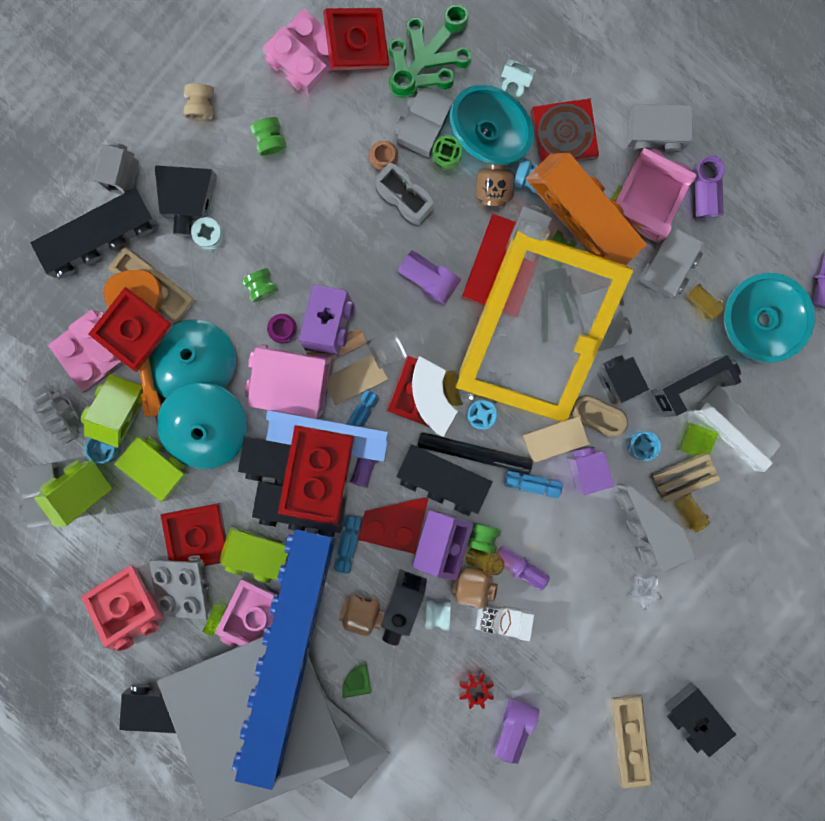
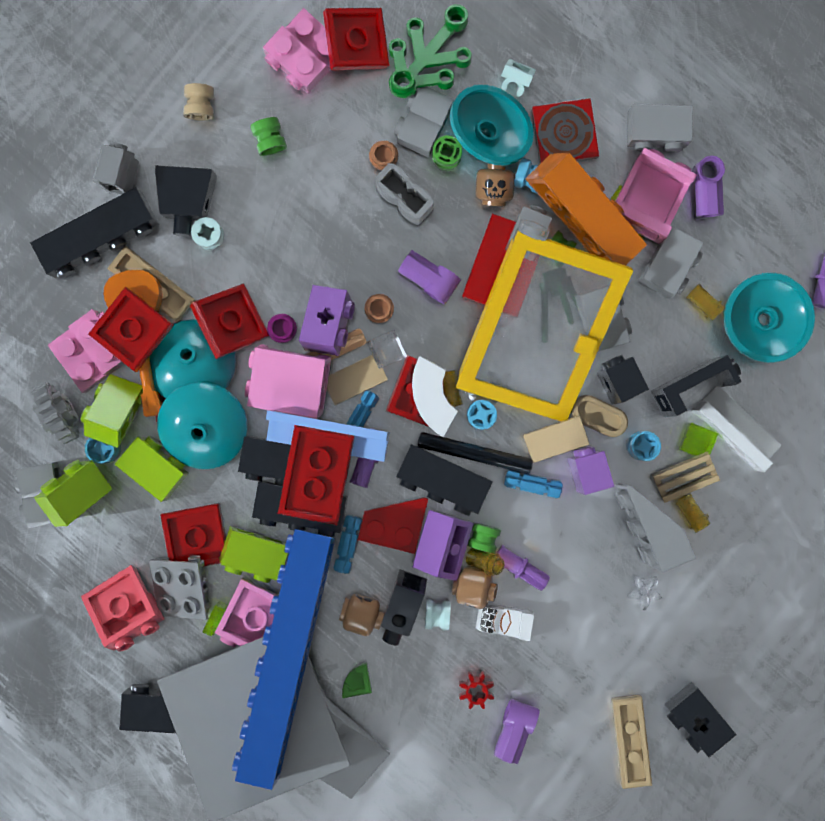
bright green wheel [242,268,278,302] -> none
none -> red tile [190,283,269,359]
none -> nougat plate [364,294,394,324]

